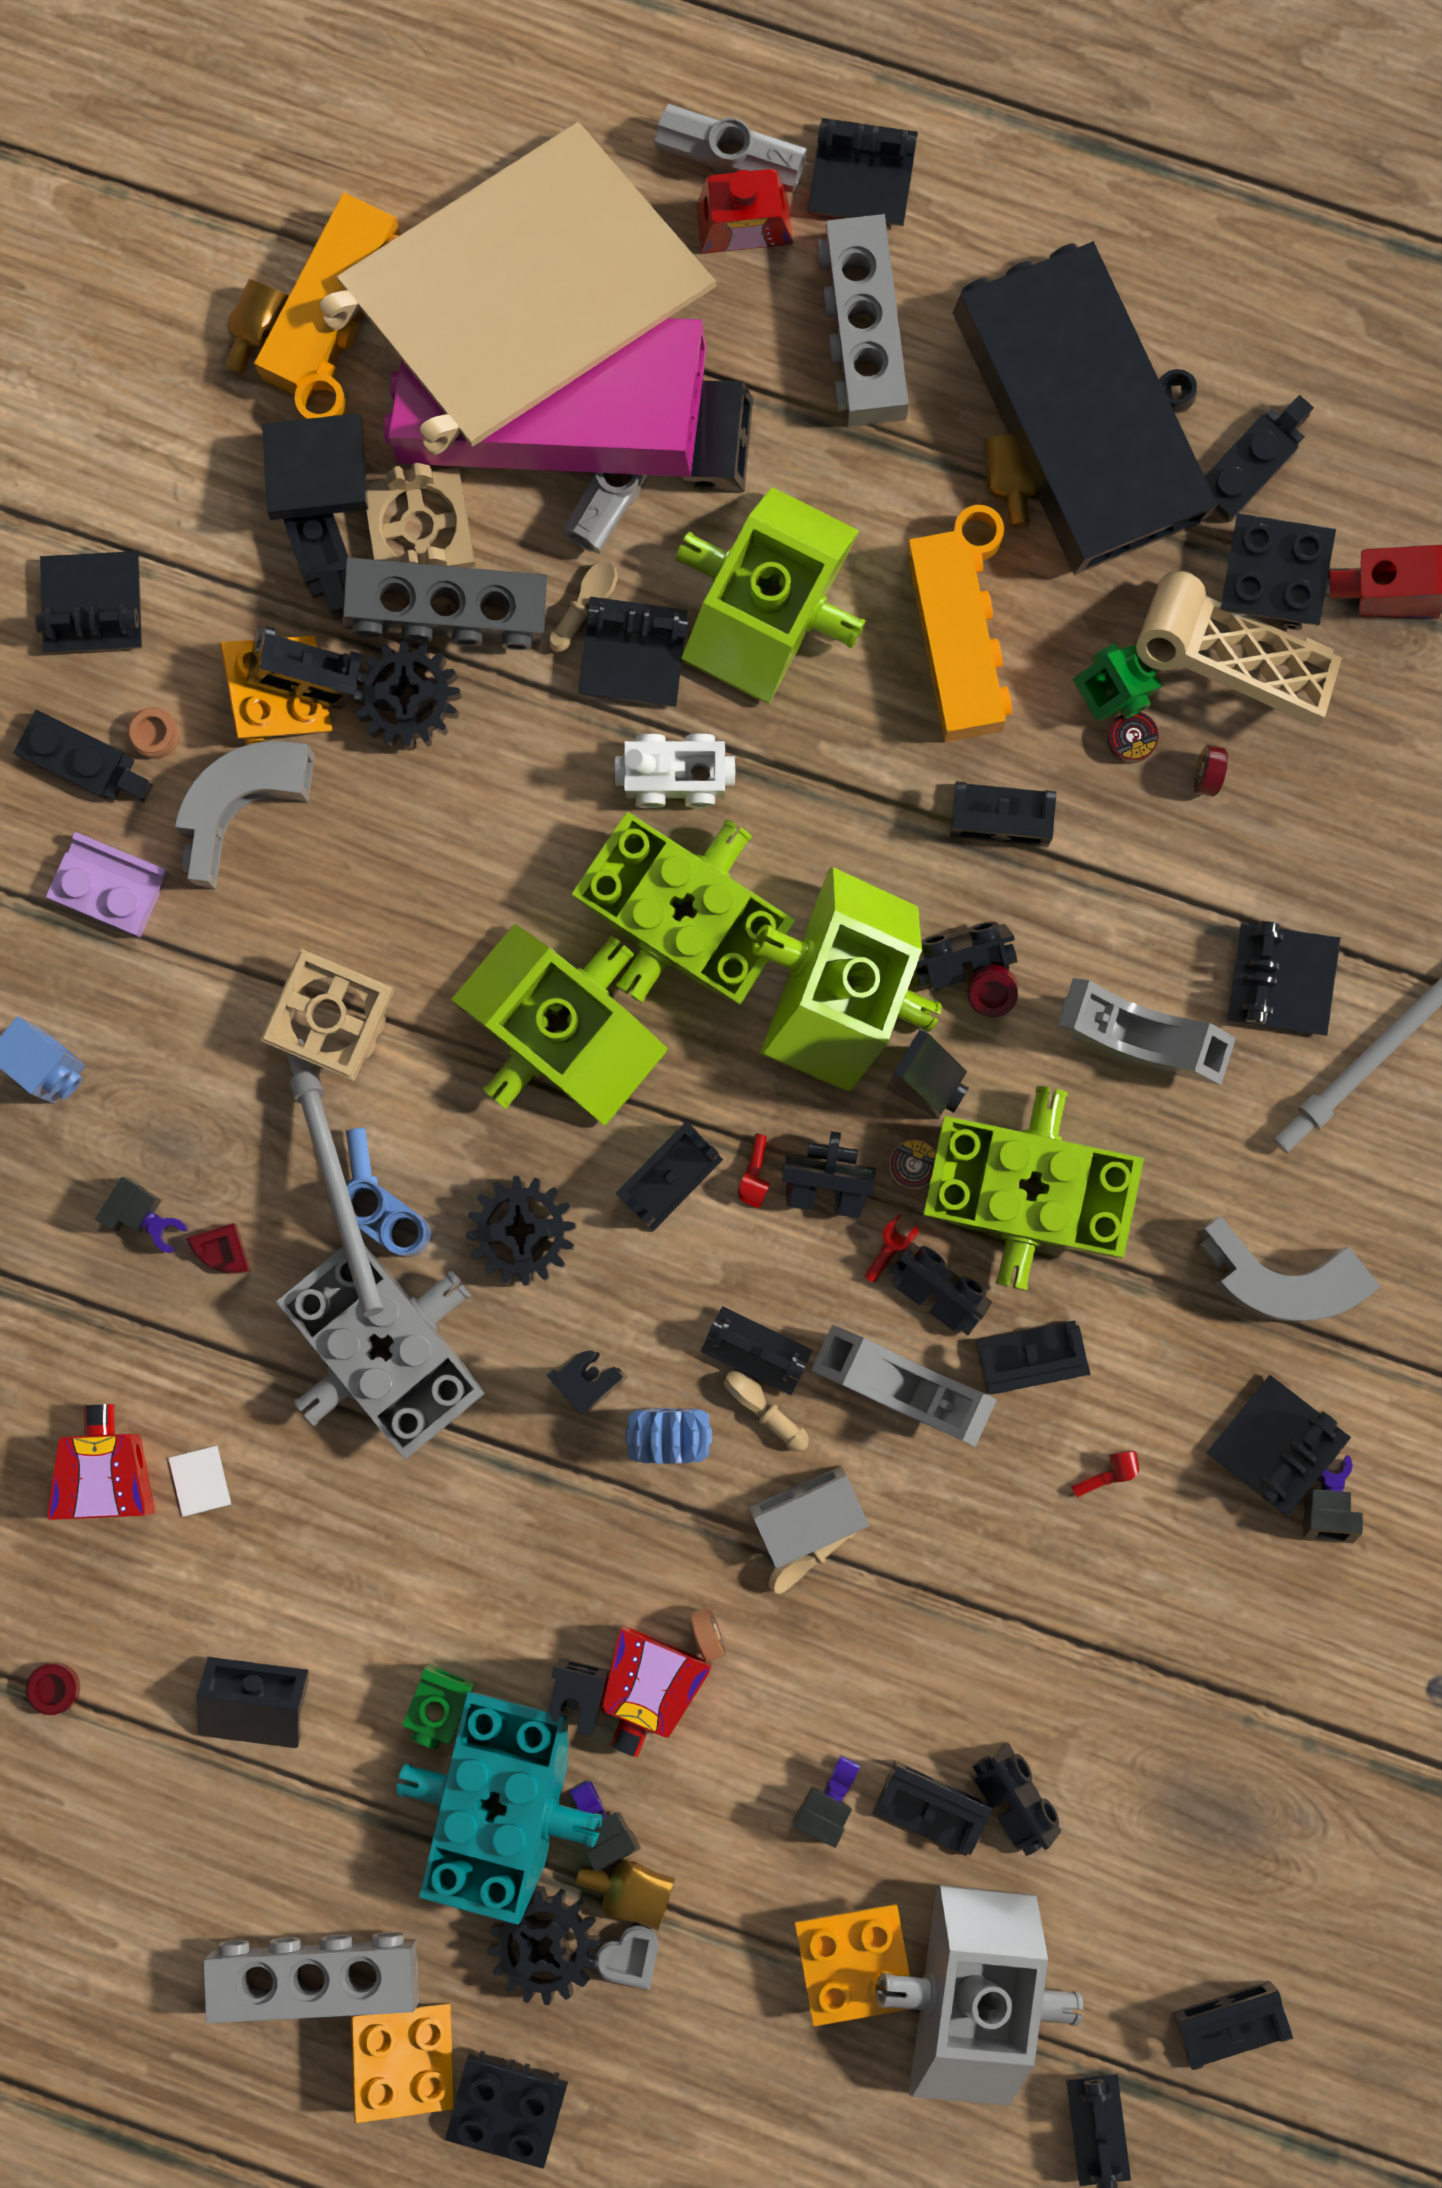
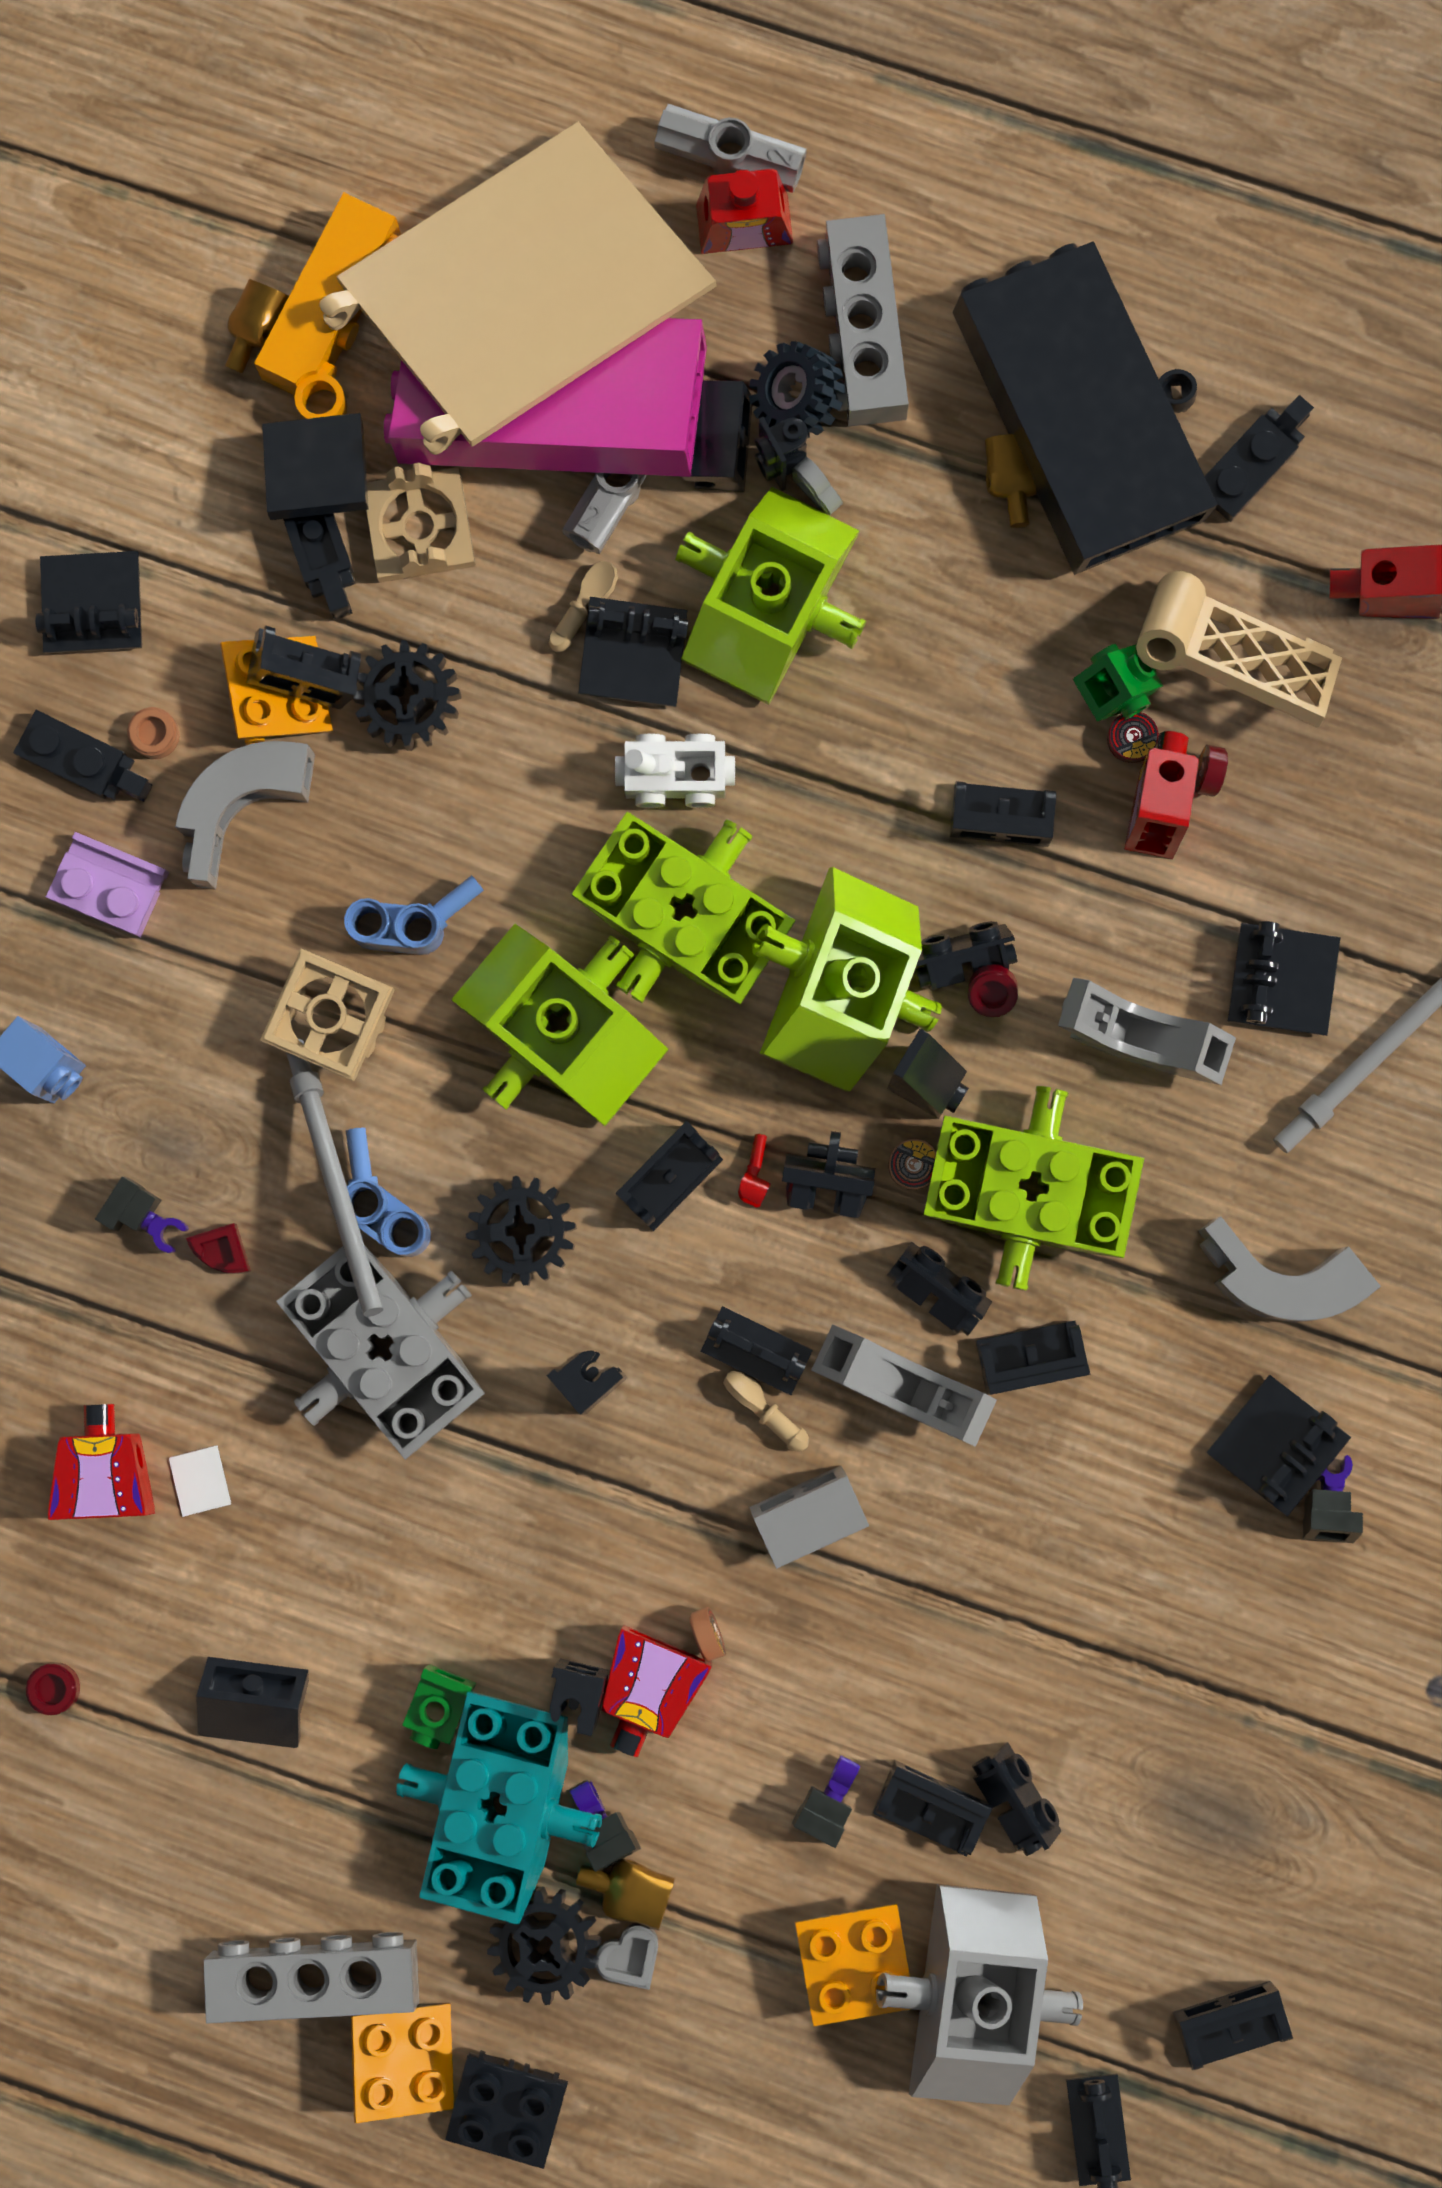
dark grey brick [342,557,547,650] -> none
medium blue gear [626,1408,712,1464] -> none
tan piece [769,1533,856,1594] -> none
black hinge [807,118,918,226] -> none
red hand [864,1214,919,1283] -> none
light orange hinge [907,505,1012,742] -> none
red hand [1072,1450,1139,1498] -> none
black hinge [1220,513,1336,630] -> none
none -> medium blue beam [344,875,484,955]
none -> black bush [749,341,845,438]
none -> black hinge [755,417,808,491]
none -> light grey tile [792,457,843,515]
none -> red torso [1124,731,1199,859]

